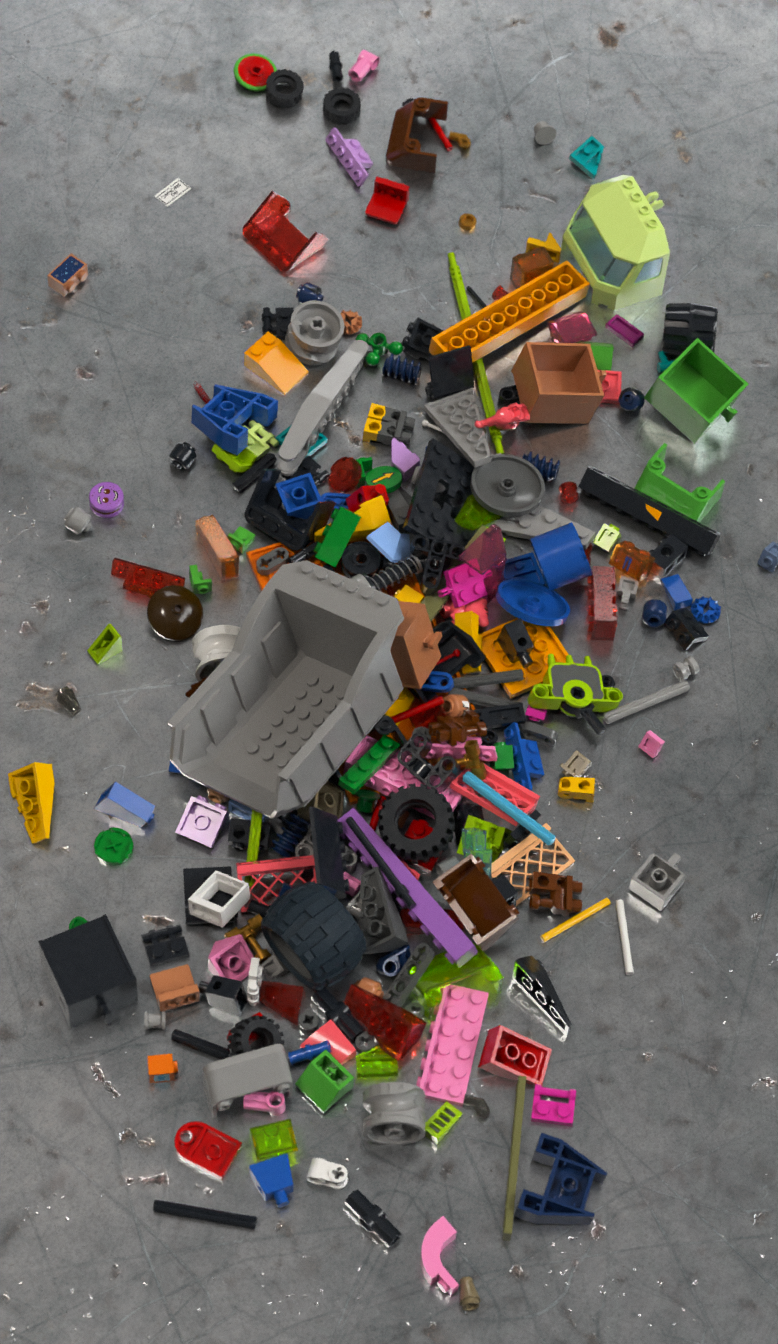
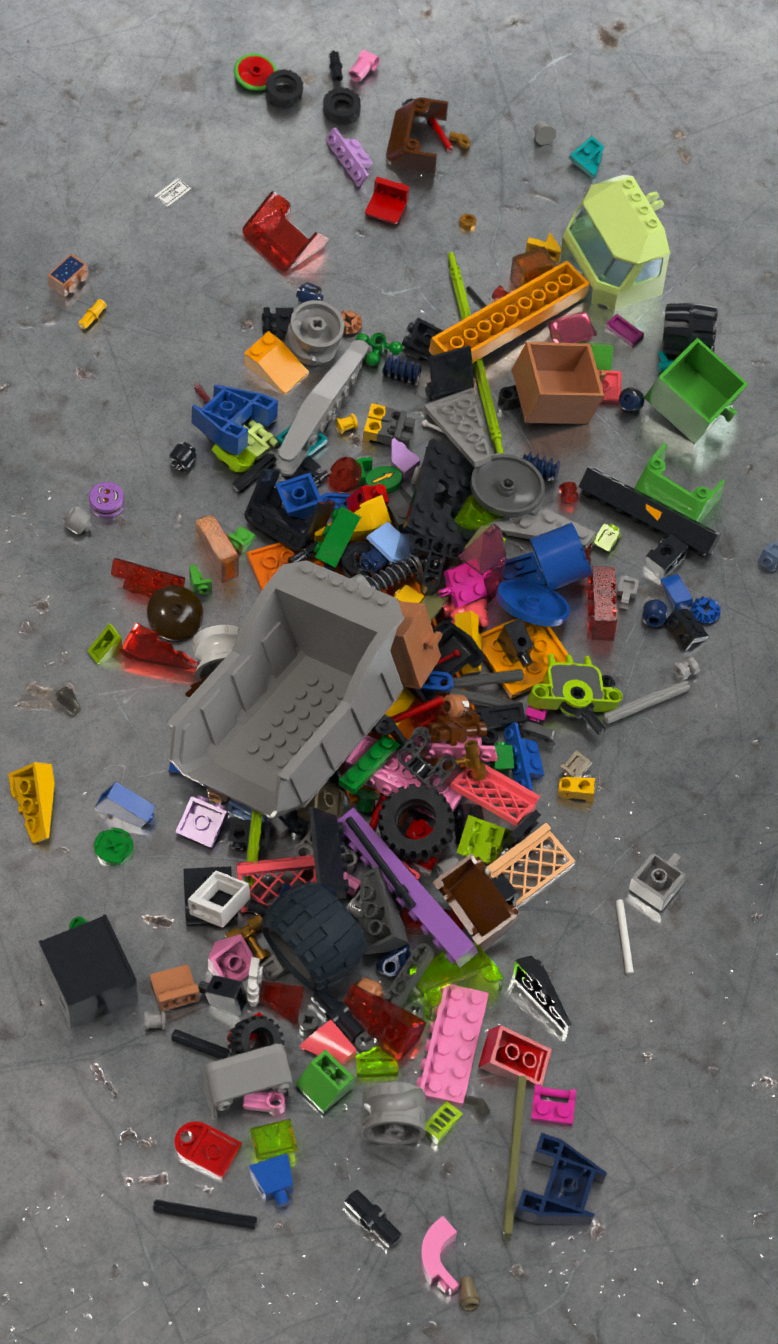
black plate [141,924,190,968] -> none
orange brick [147,1054,178,1083] -> none
dark grey beam [256,547,289,575] -> none
dark blue piece [271,813,309,858] -> none
blue pin [288,1040,331,1065] -> none
white piece [306,1158,348,1189] -> none
medium azure axle [462,771,556,845] -> none
clear light blue slope [462,827,492,879] -> none
coral animal [474,403,530,431] -> none
reddish brown hips [529,871,582,916] -> none
yellow bar [540,897,611,943] -> none
clear orange brick [608,541,655,581] -> none
bright pink tile [638,730,665,758] -> none
none -> yellow axle [78,299,107,329]
none -> clear red wedge [119,623,199,672]
none -> yellow bush [335,413,358,434]
none -> dark blue bracket [359,547,389,575]

